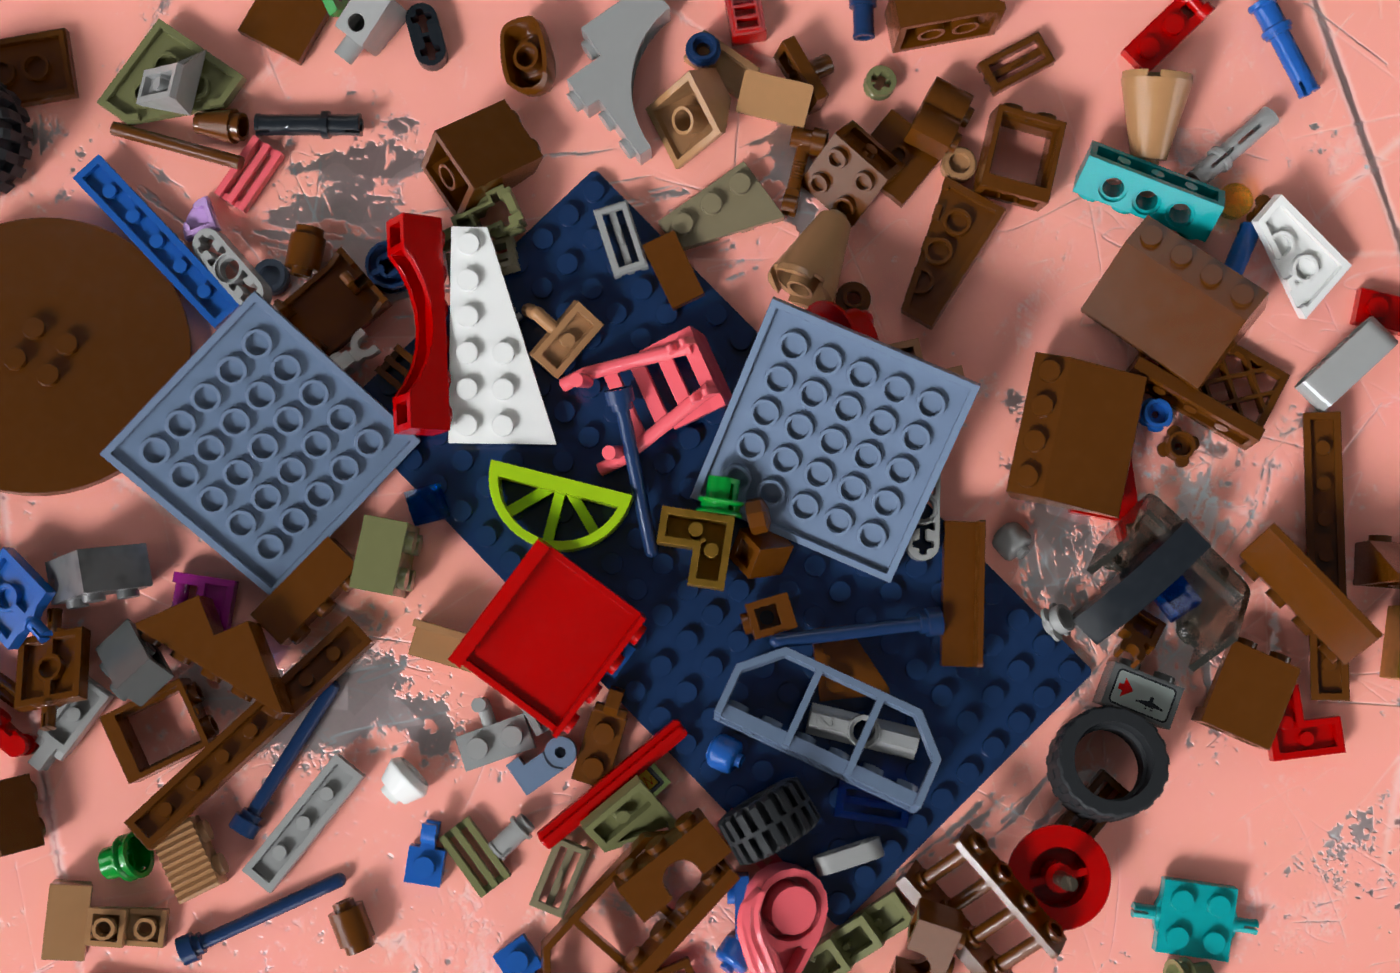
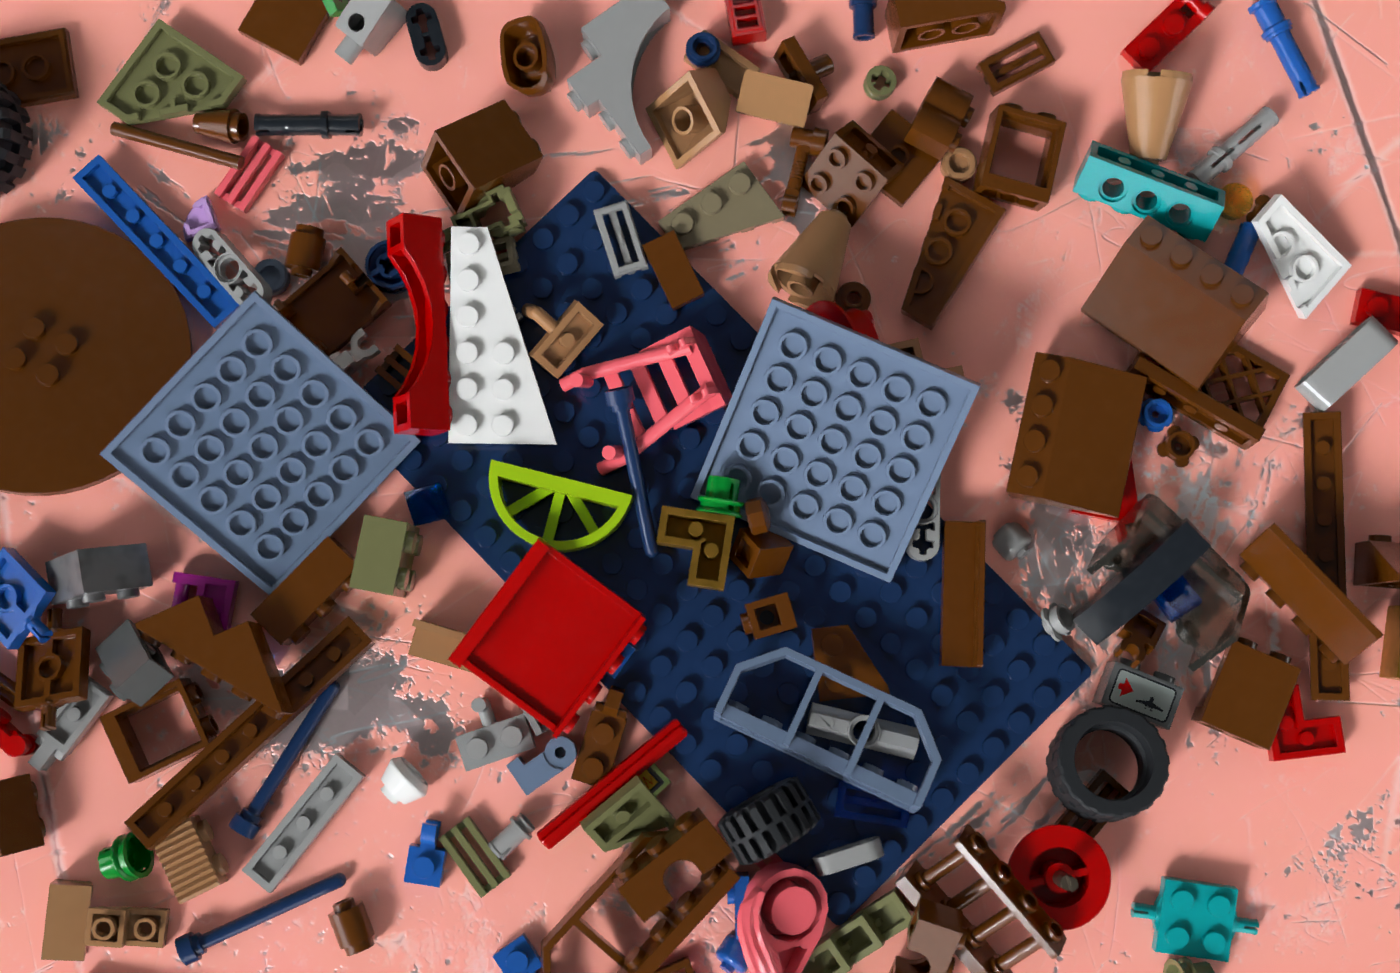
light grey slope [136,49,207,116] -> none
dark tan tile [529,838,591,918] -> none
blue piece [706,734,745,774] -> none
dark blue piece [769,606,945,649] -> none

